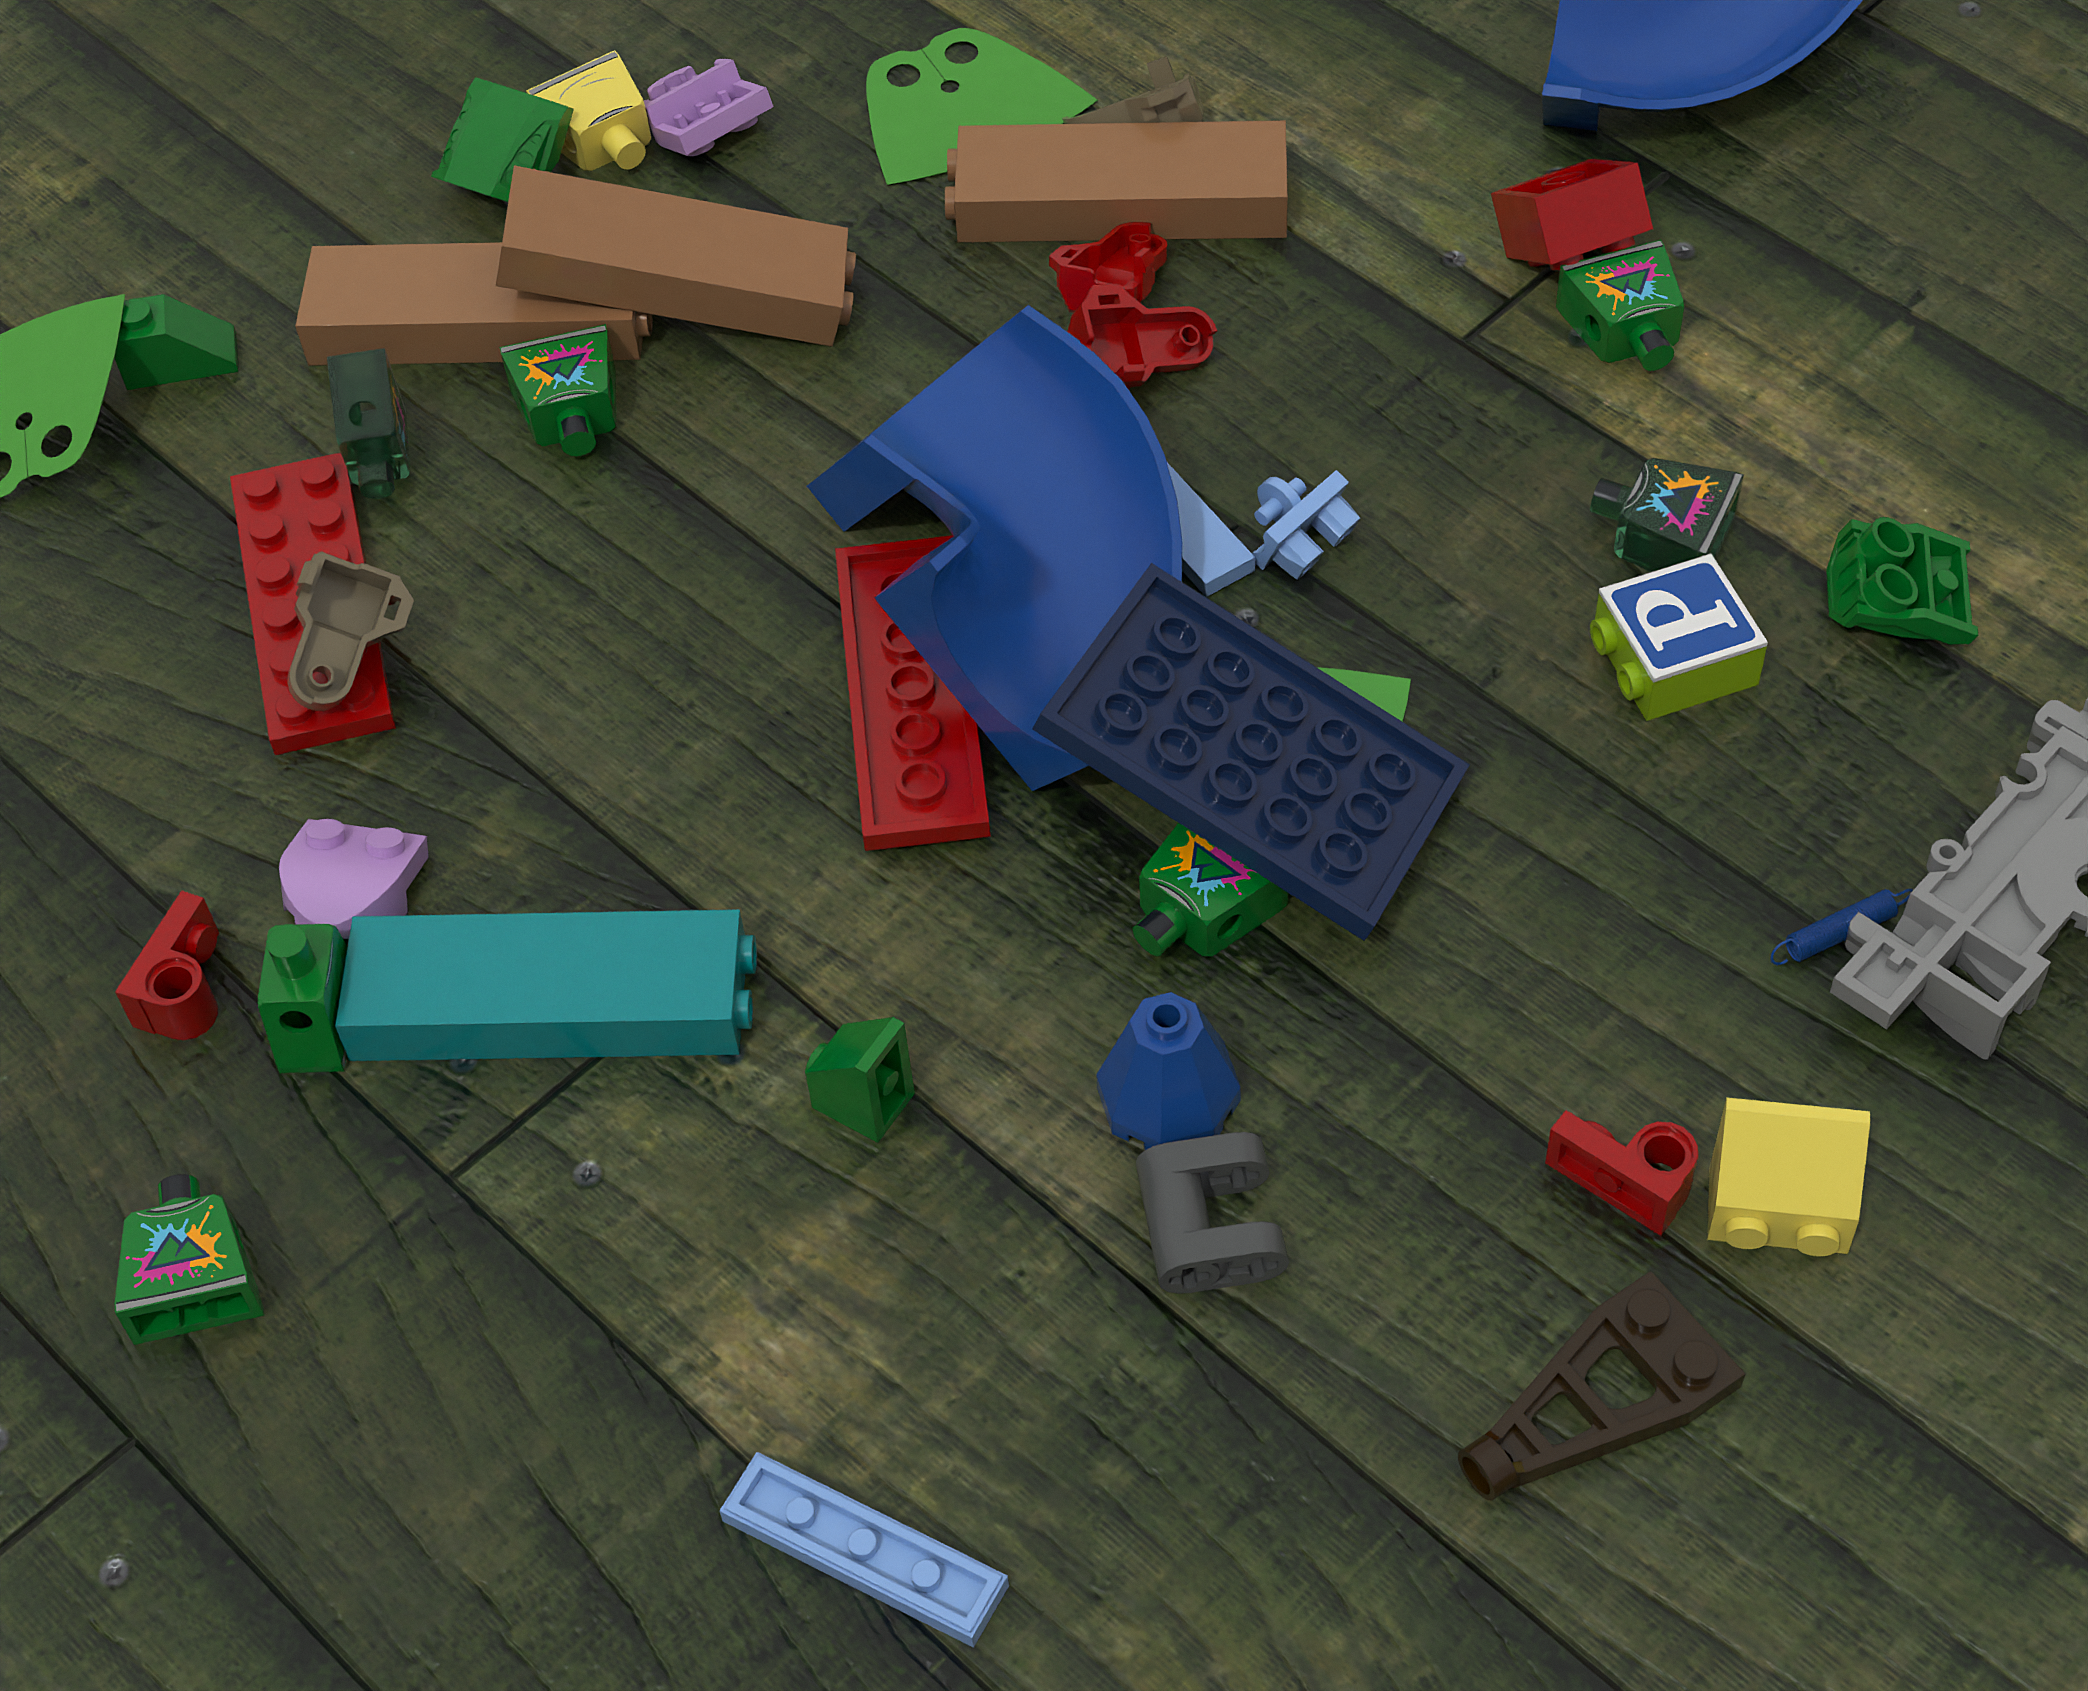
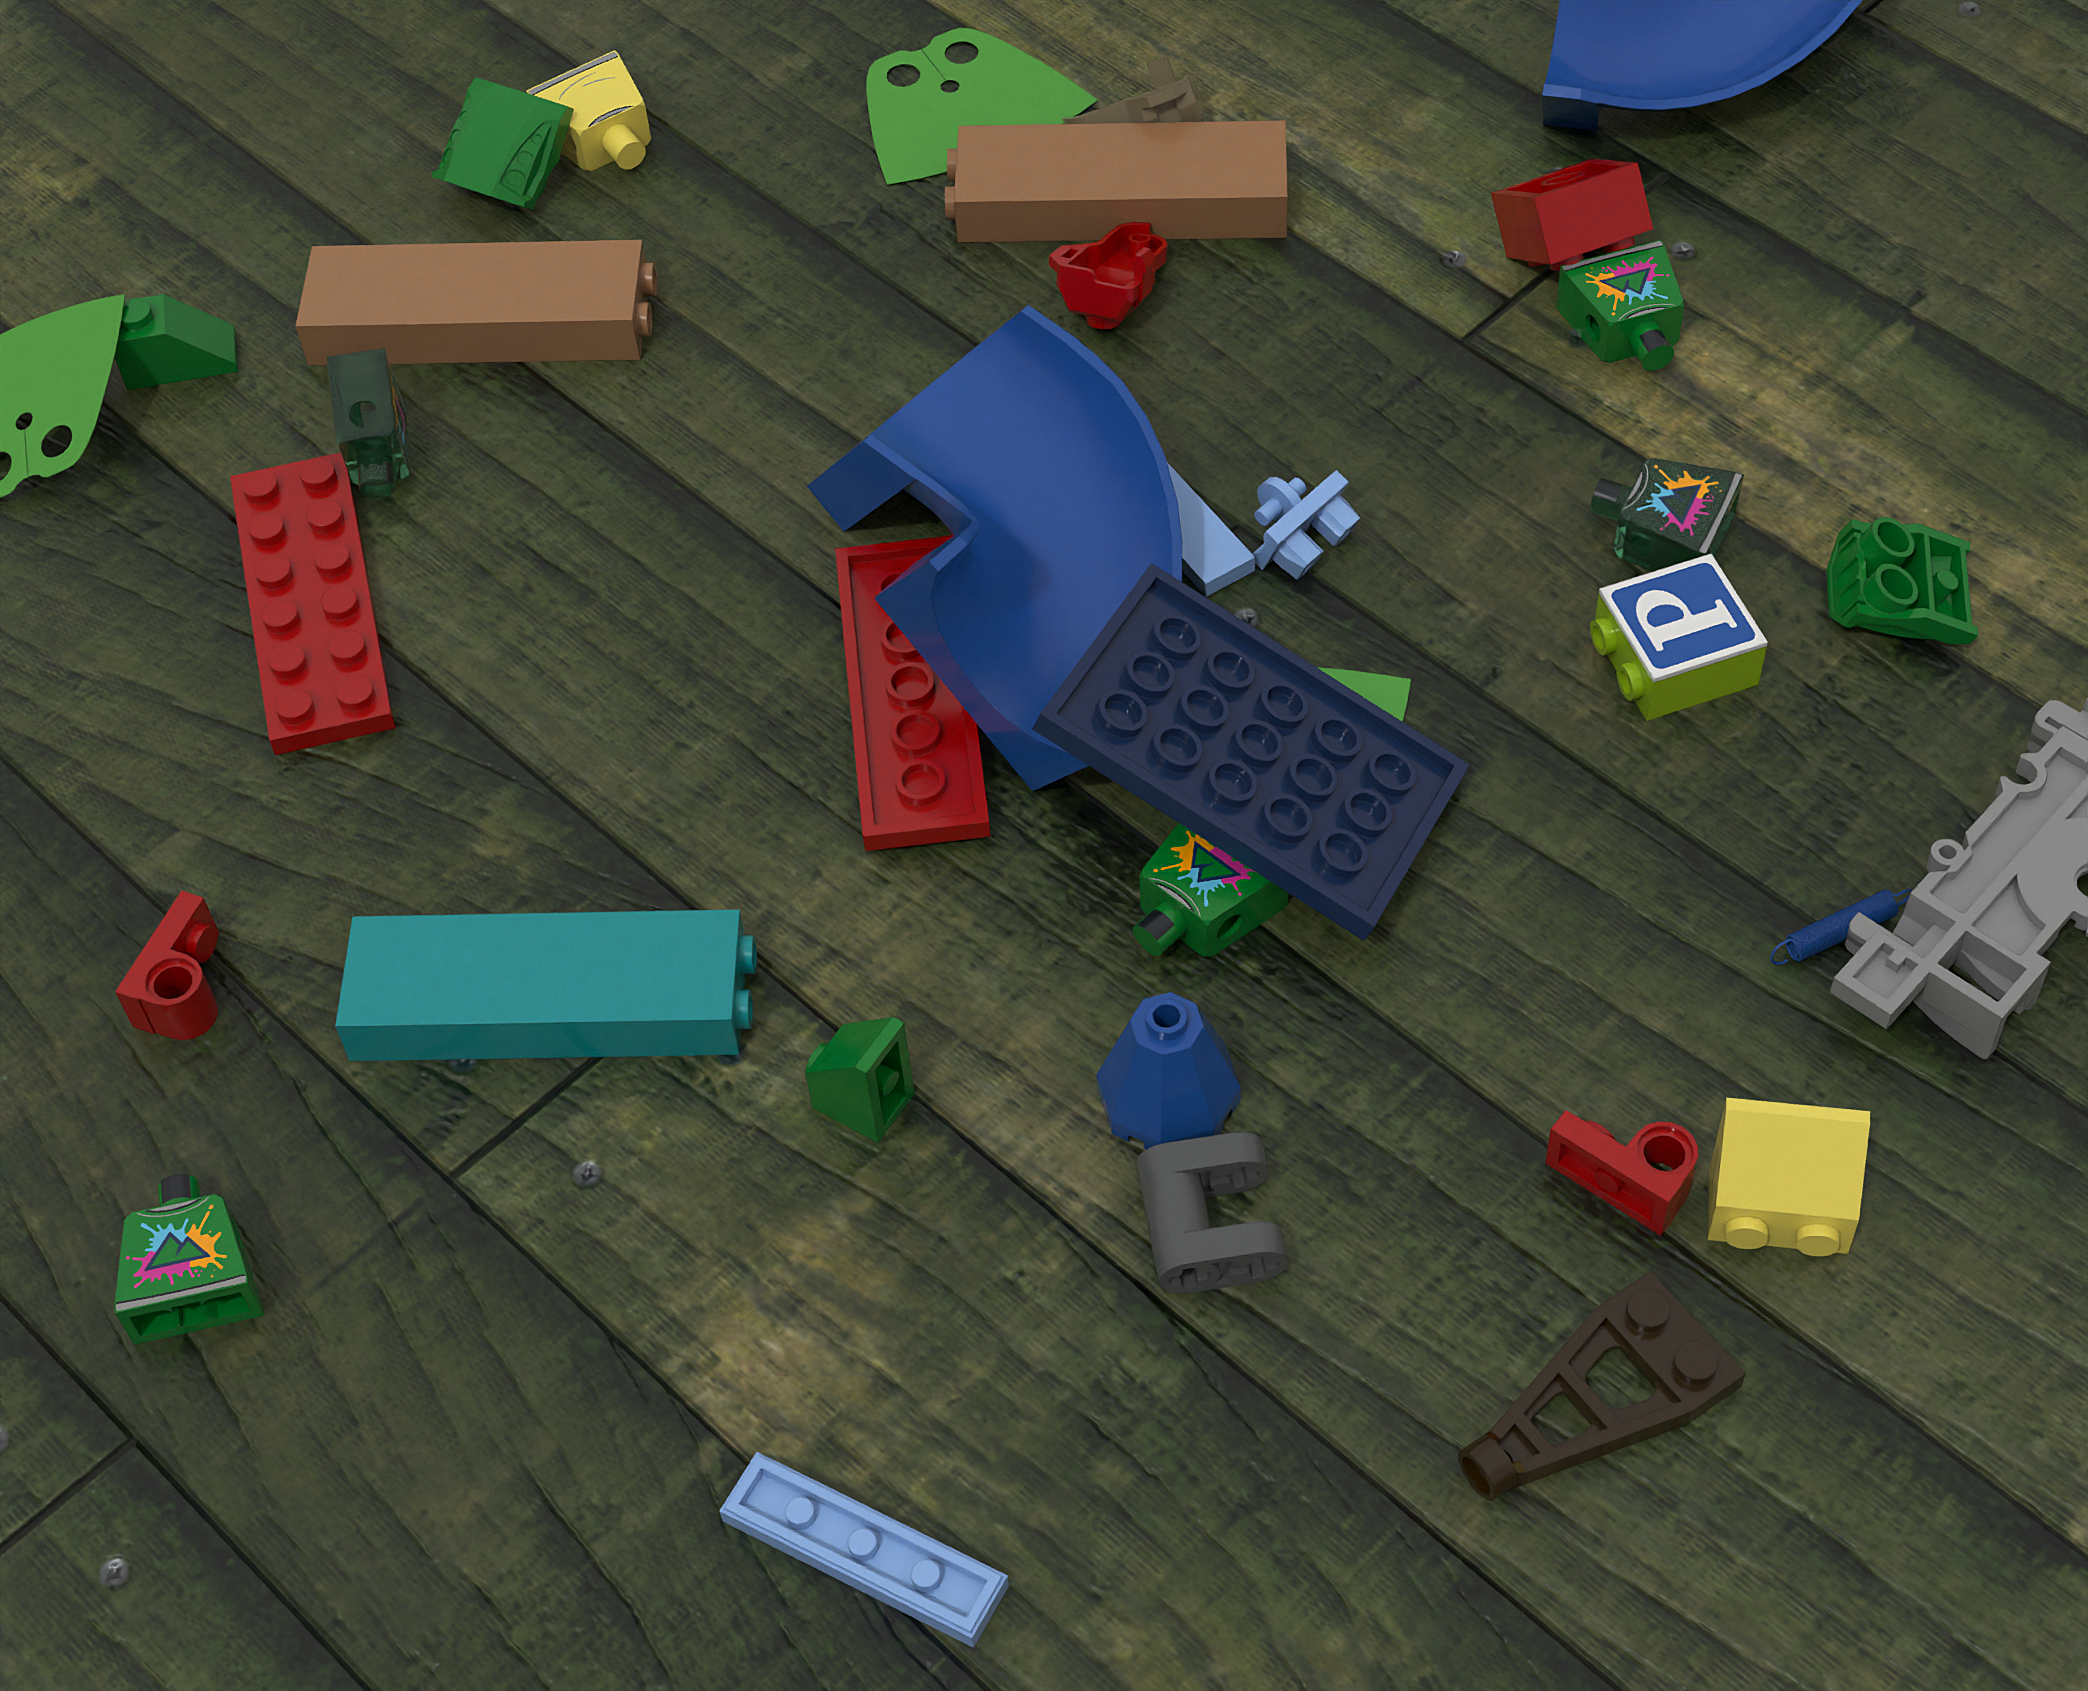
green torso [258,924,348,1073] -> none
lavender slope [279,819,429,939] -> none
dark tan piece [287,552,414,711] -> none
medium nougat brick [496,166,856,346] -> none
green torso [499,324,616,456] -> none
lavender slope [643,59,774,156] -> none
red piece [1067,284,1217,390] -> none

